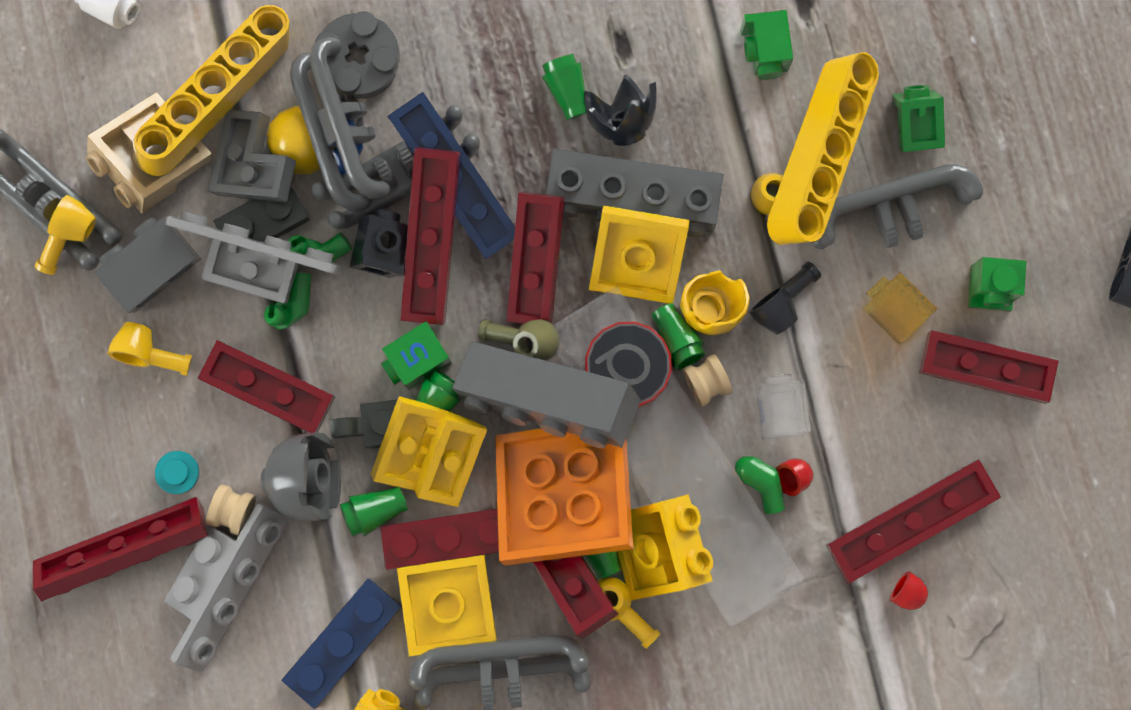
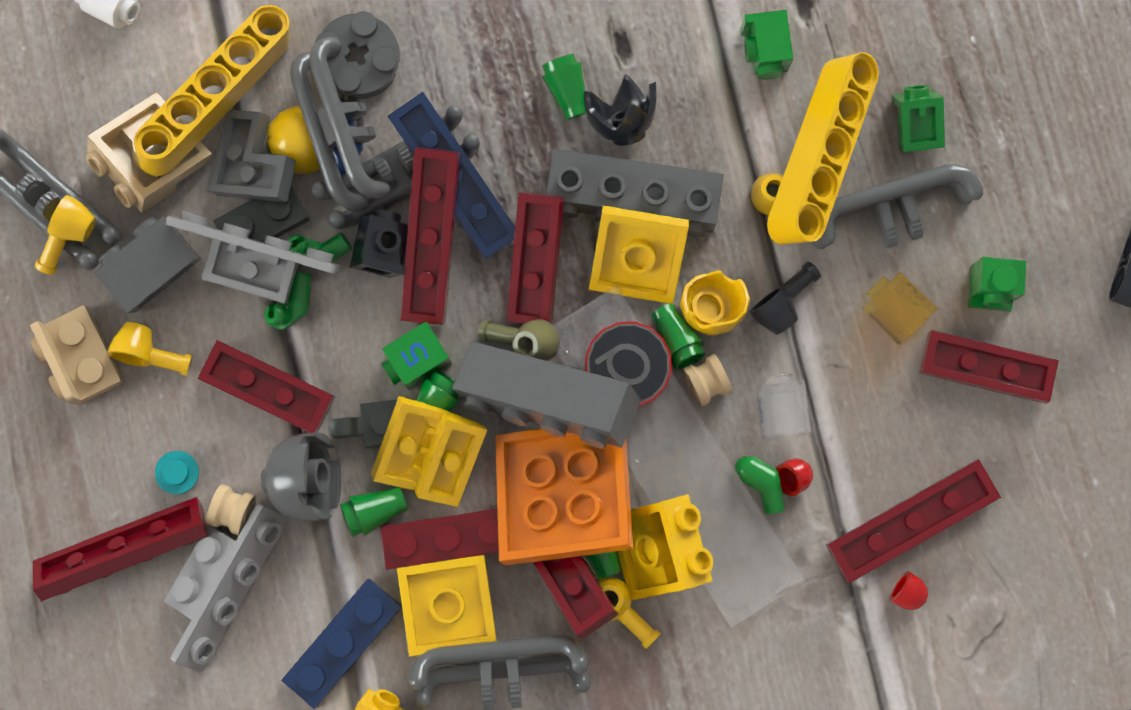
none -> tan bracket [30,305,125,406]

